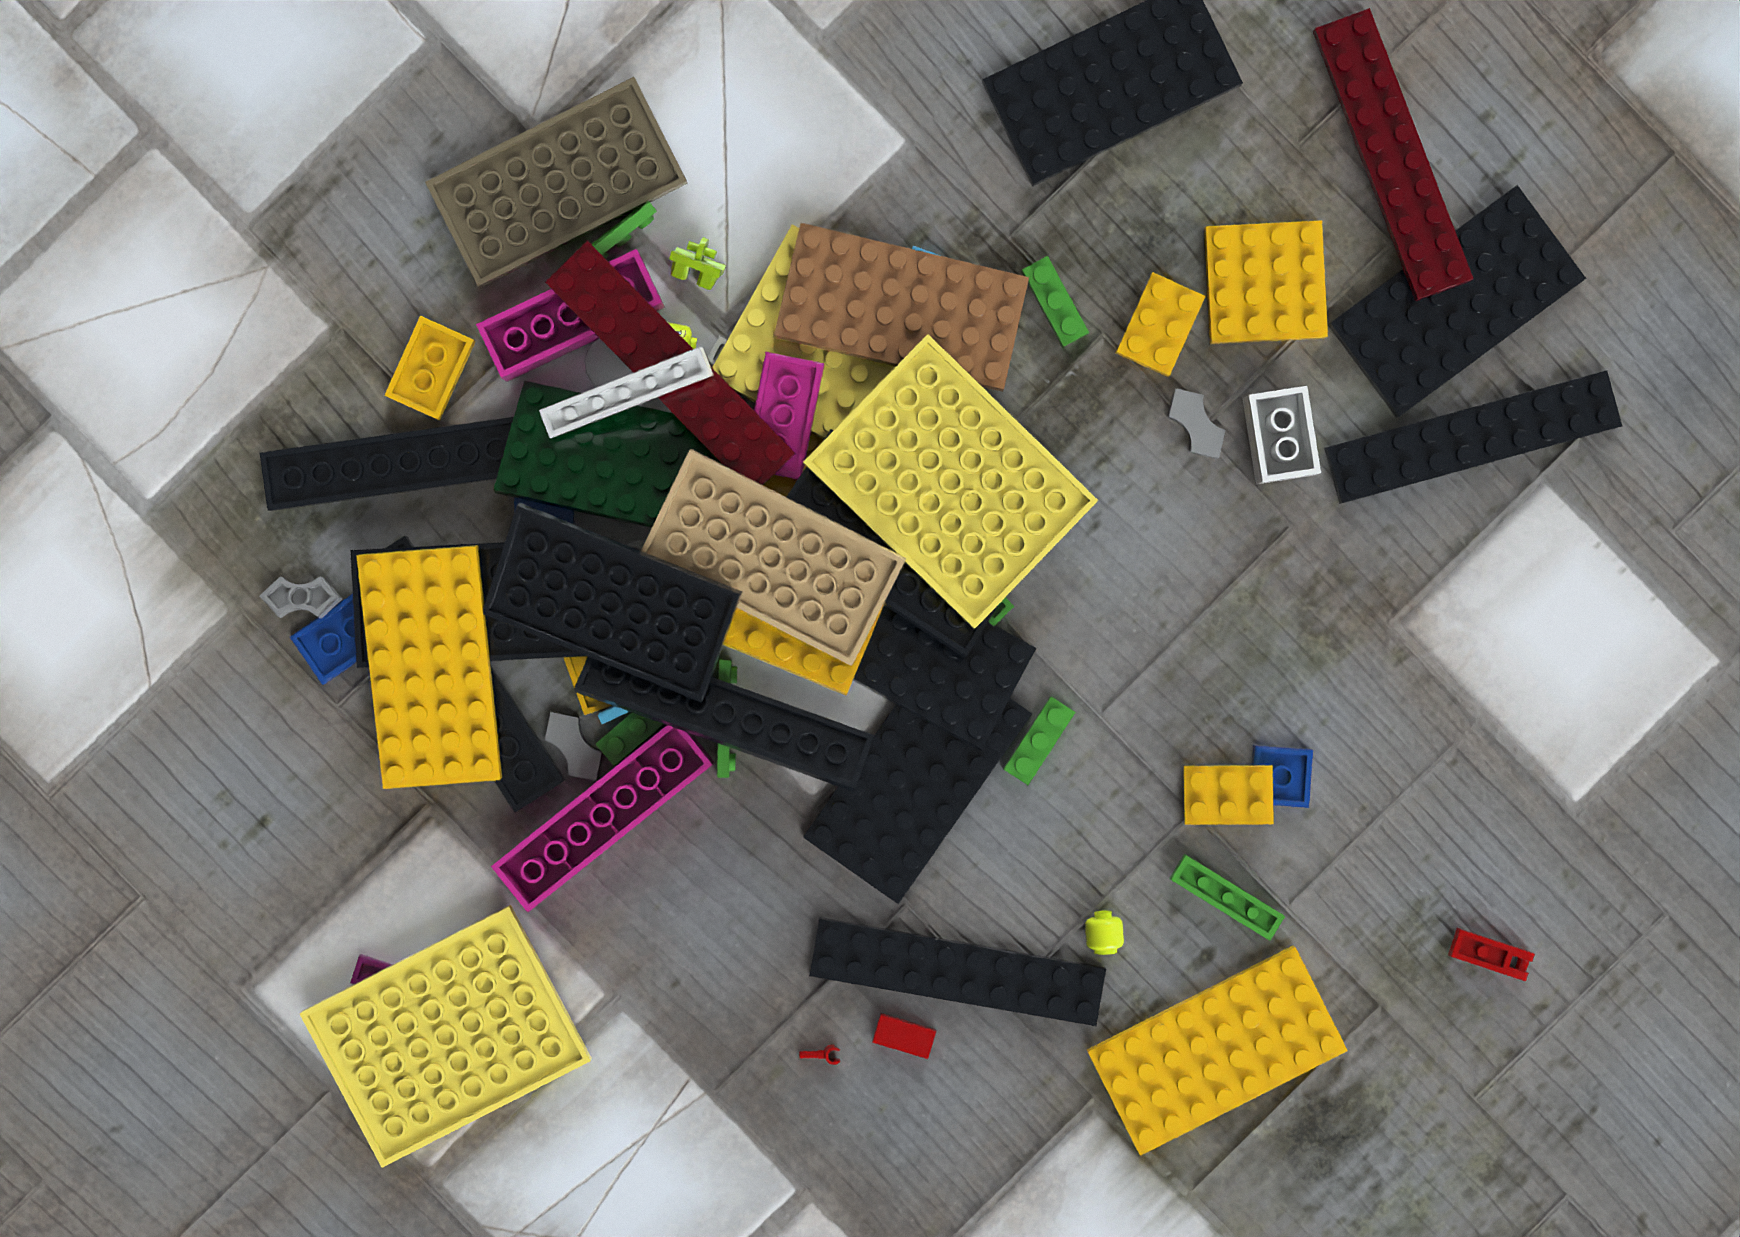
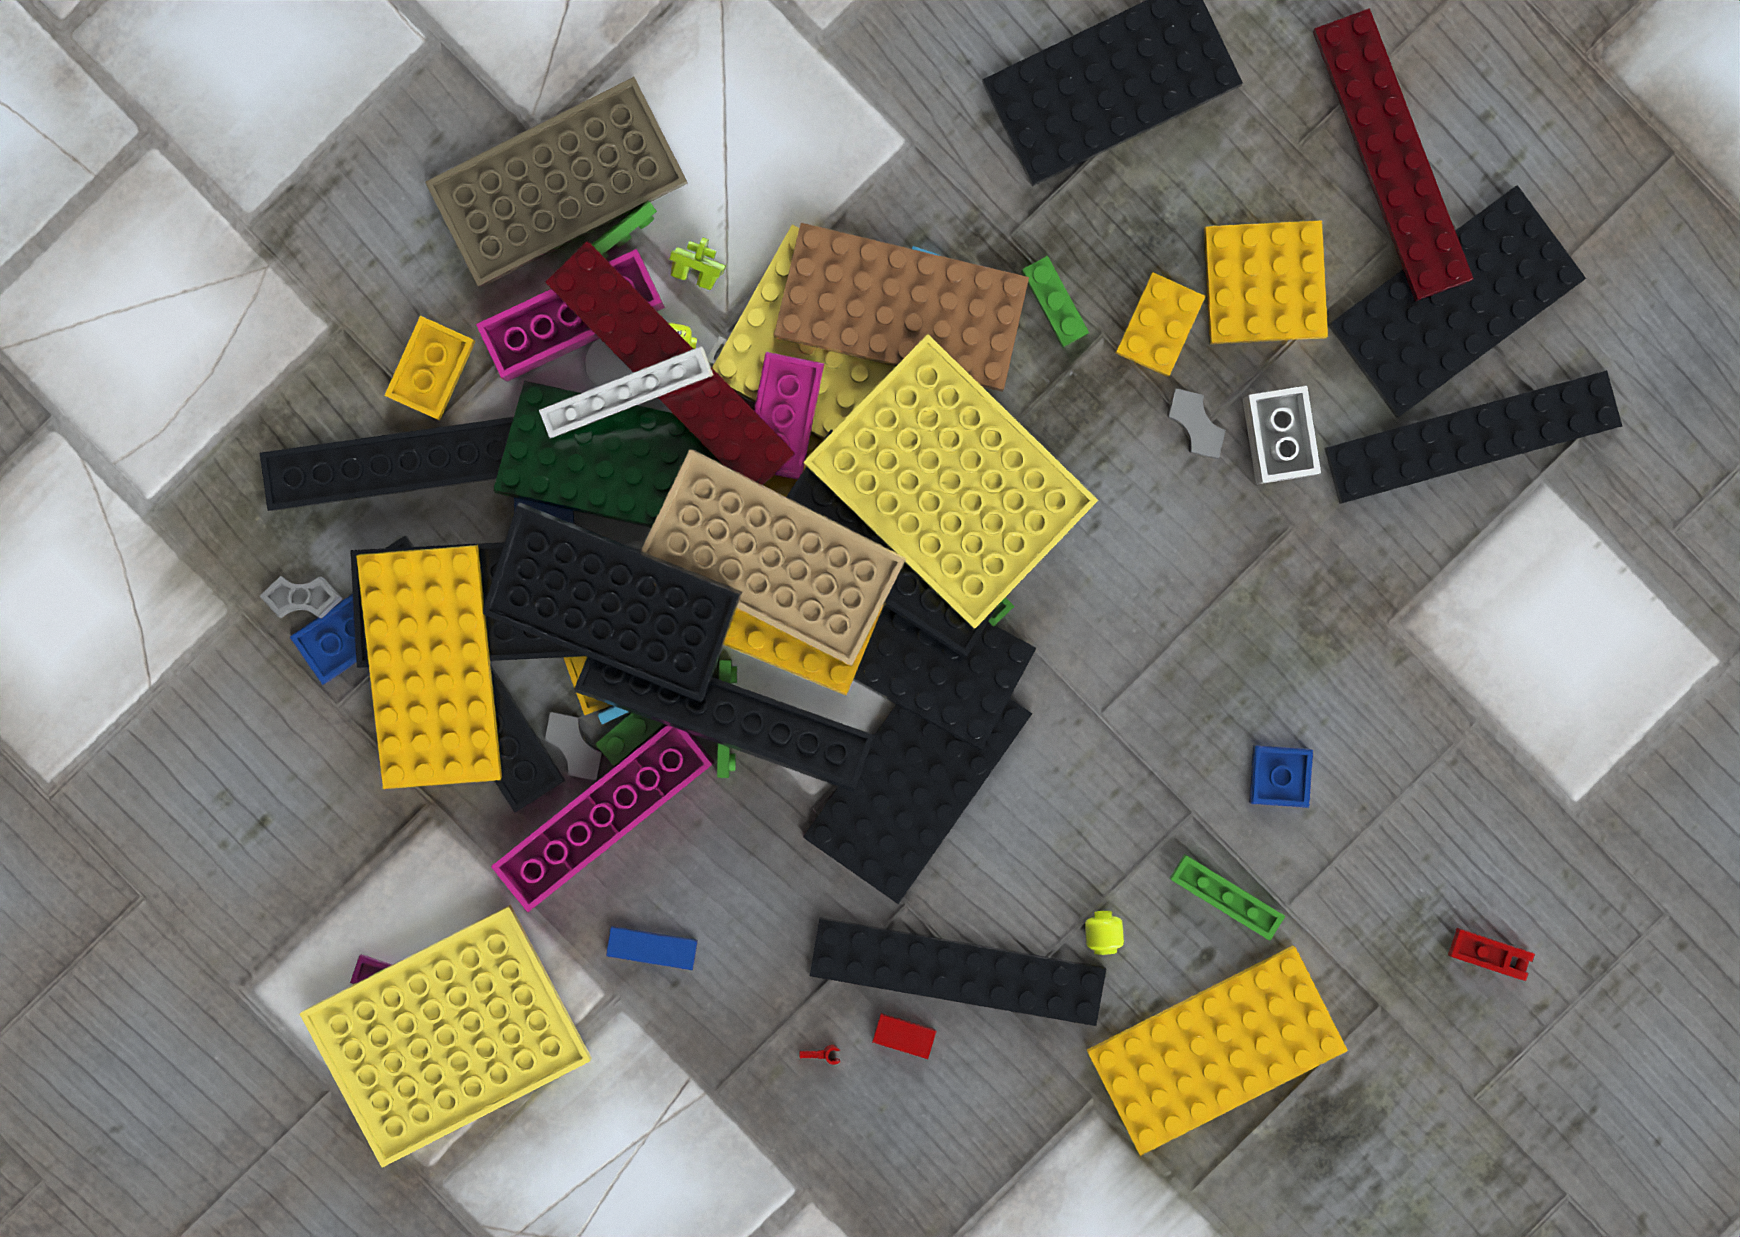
bright green plate [1003,696,1076,785] -> none
yellow plate [1184,765,1274,825] -> none
none -> blue tile [606,926,698,970]

